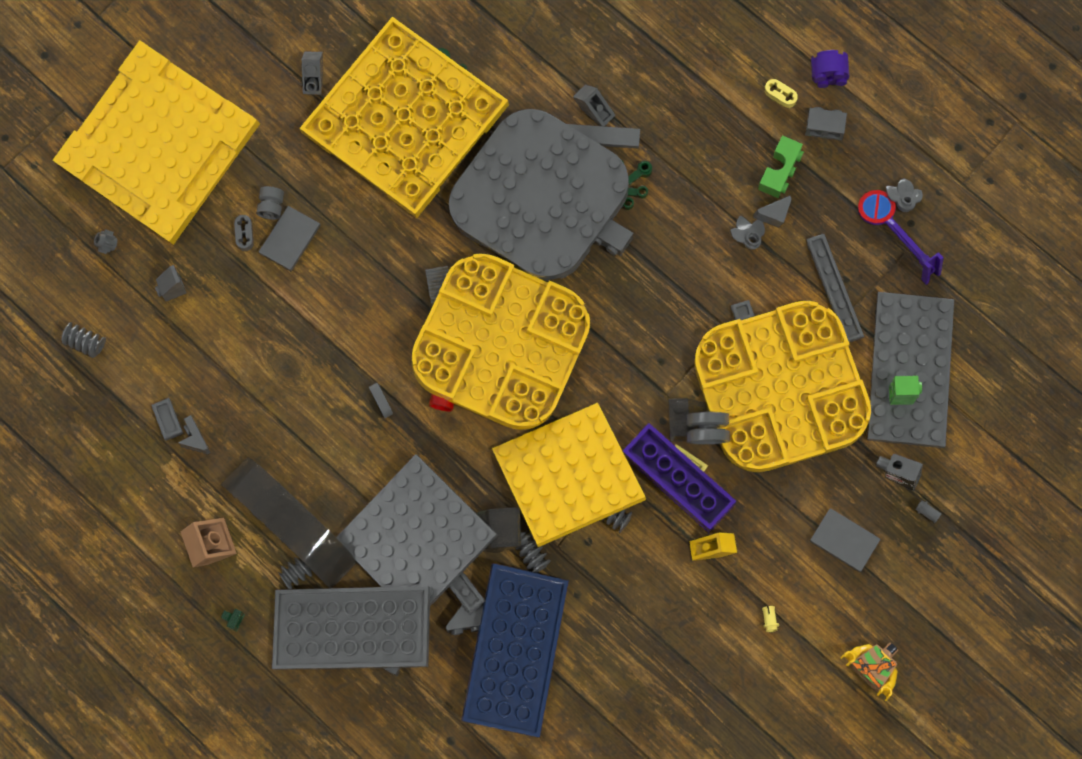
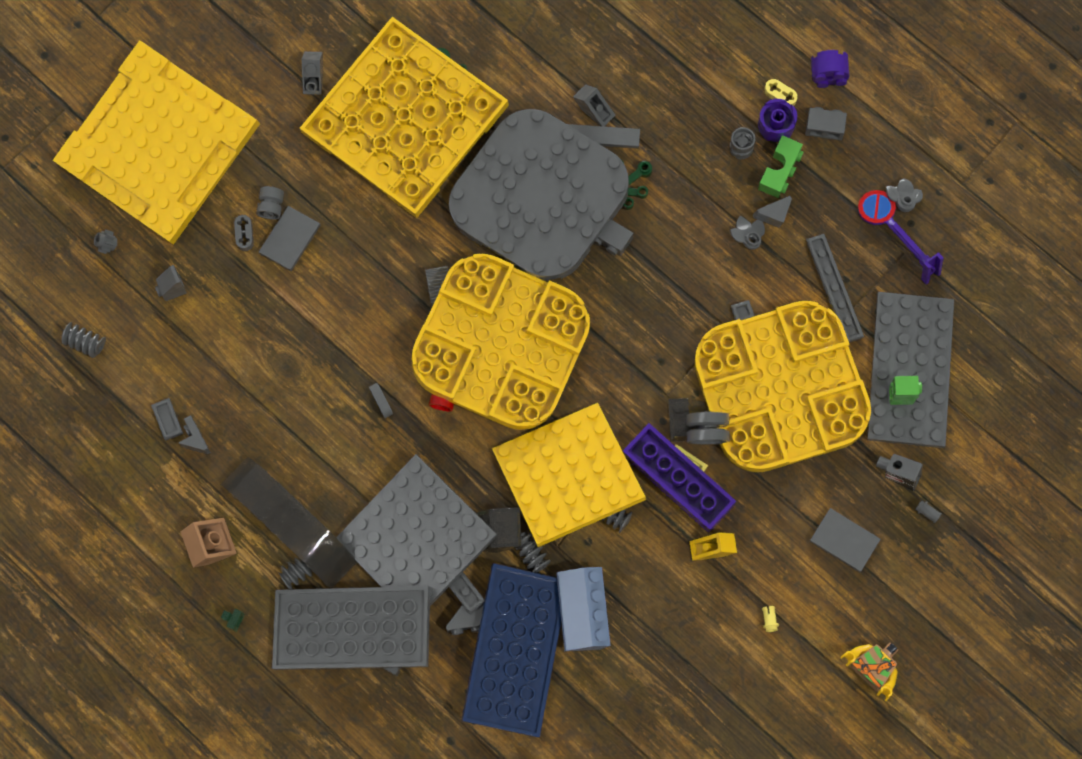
none -> sand blue slope [557,567,611,651]
none -> dark grey wheel [729,127,755,159]
none -> dark purple brick [758,99,797,142]

